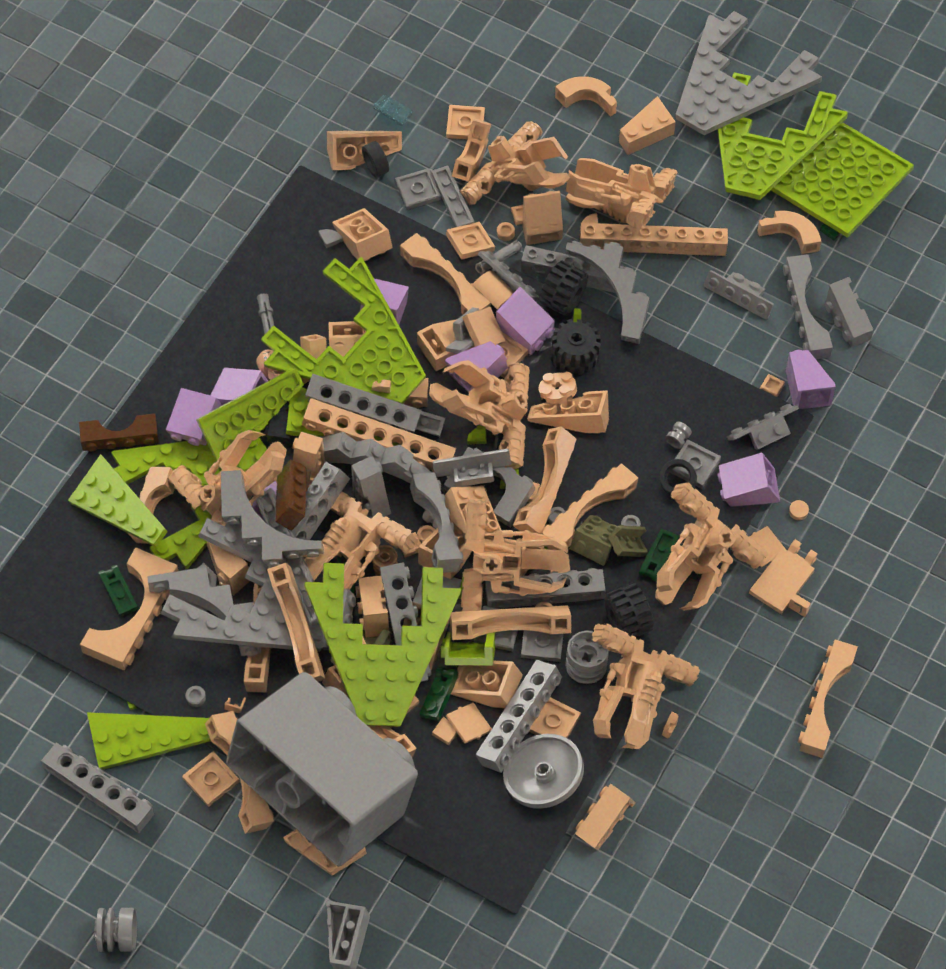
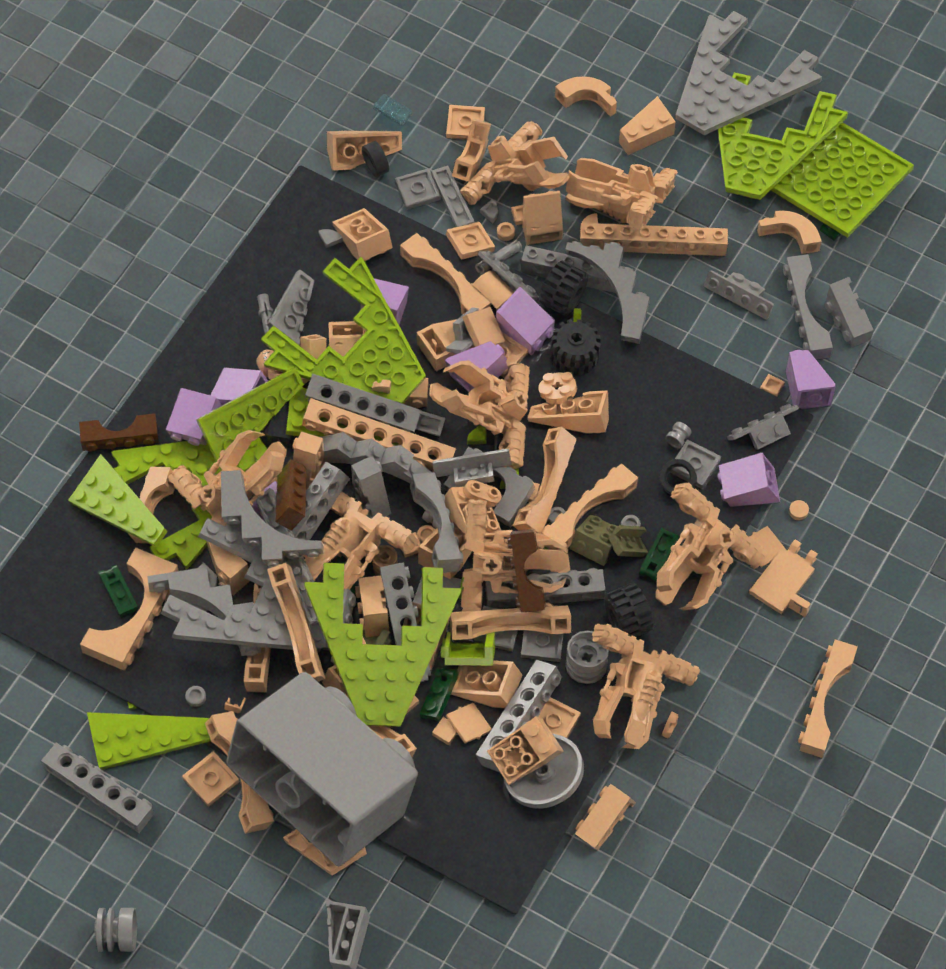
none -> light grey wing [267,270,314,345]
none -> light nougat plate [463,480,502,507]
none -> light grey tile [480,199,498,224]
none -> light nougat slope [487,716,564,785]
none -> reddish brown arch [507,529,546,613]

